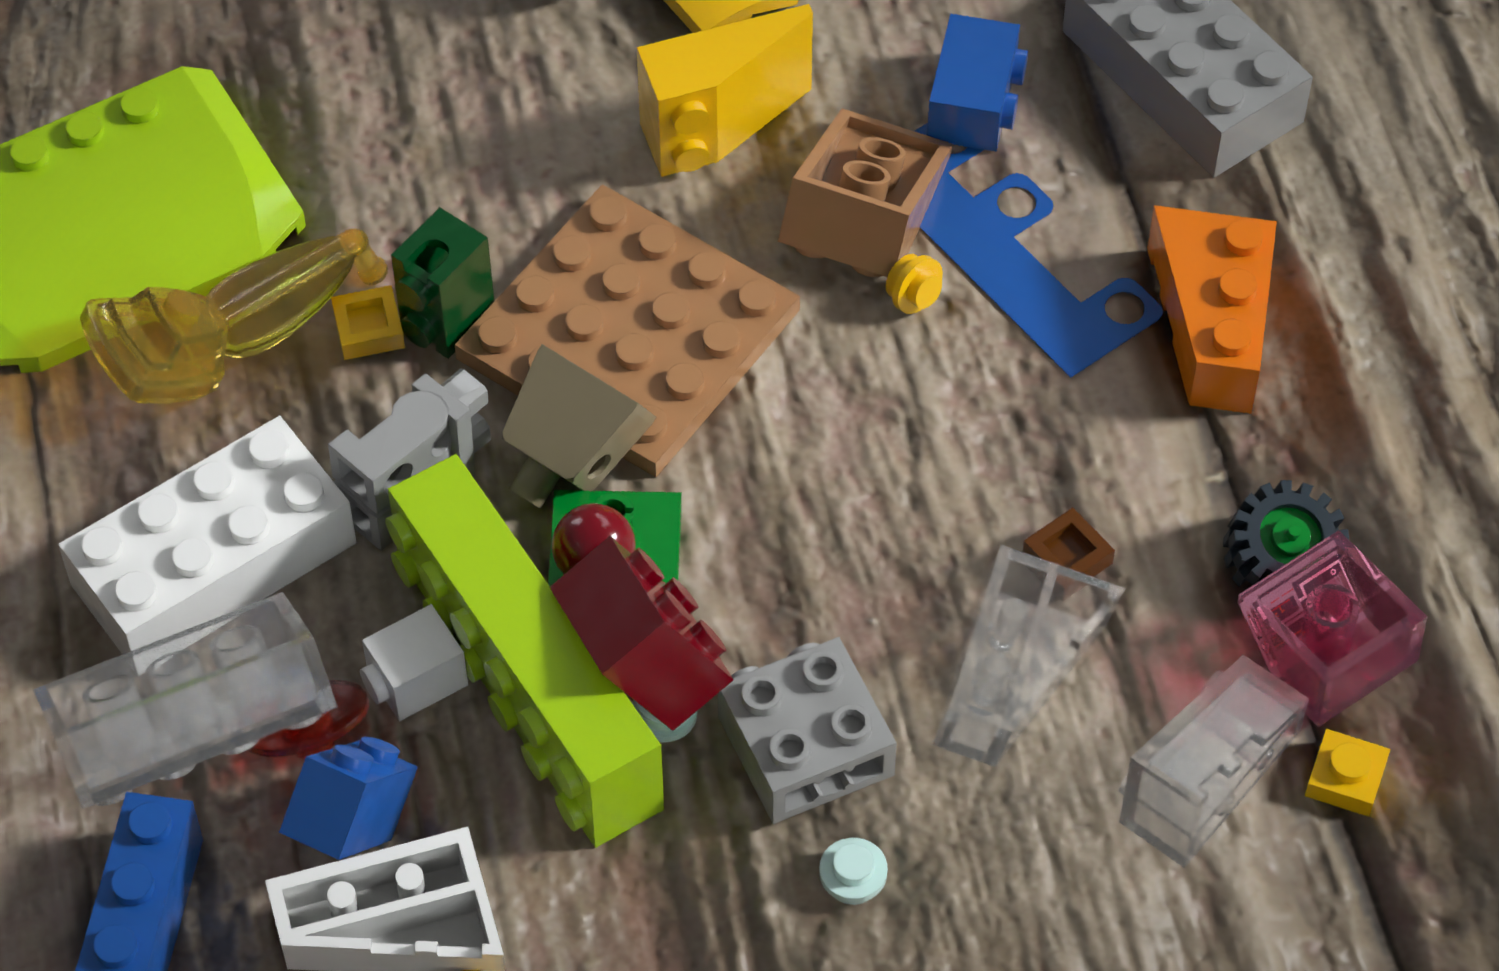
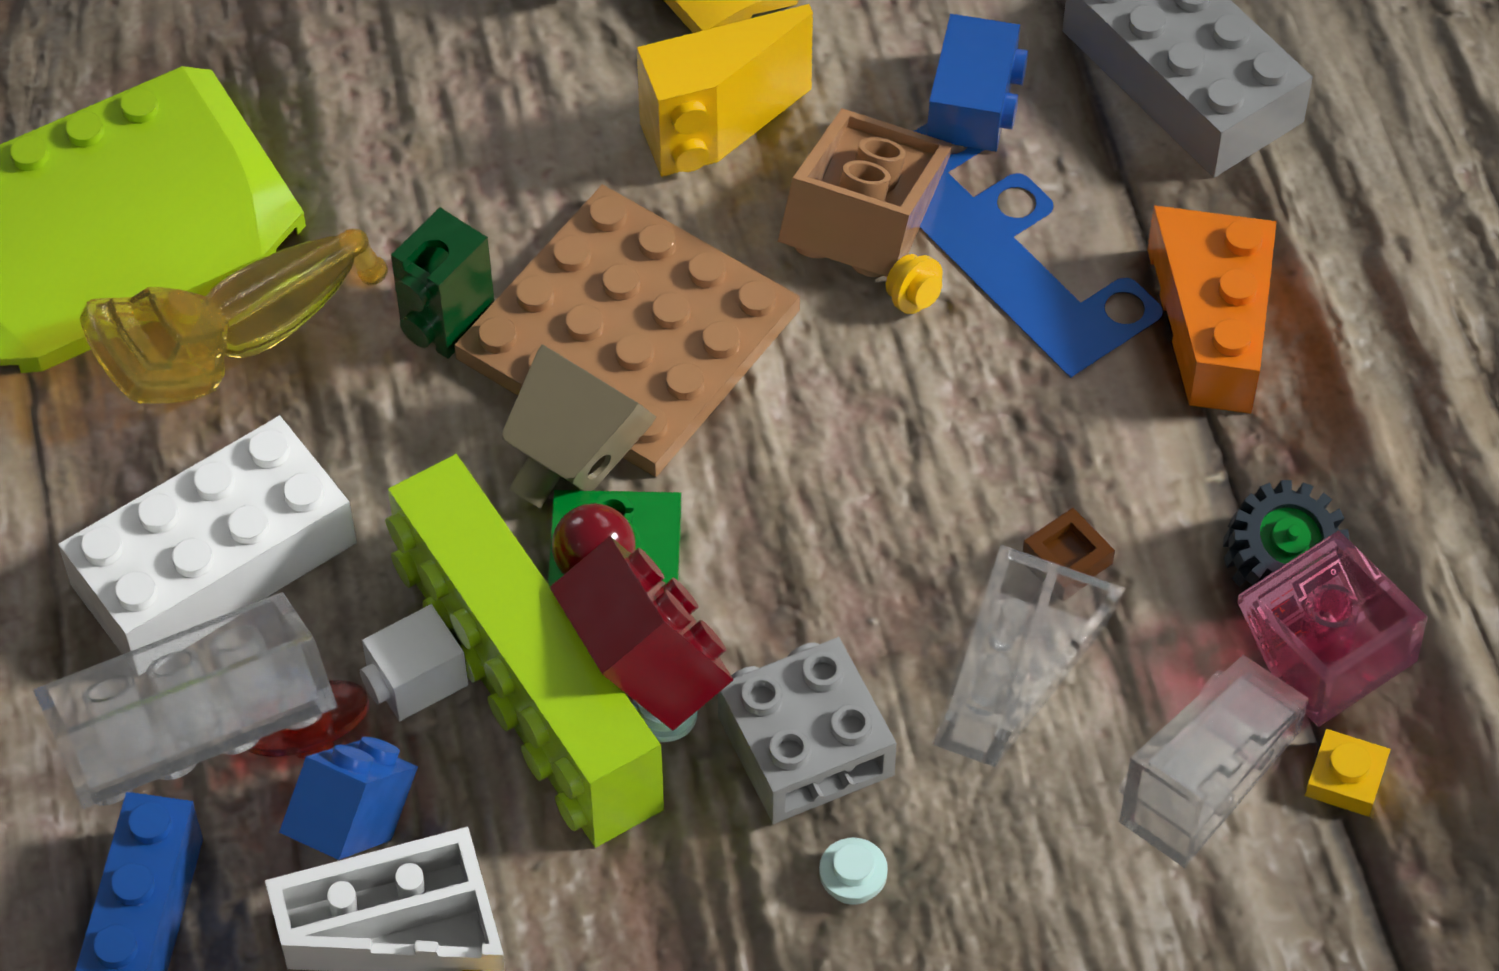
light grey hips [328,369,491,551] -> none
yellow plate [331,285,405,360] -> none

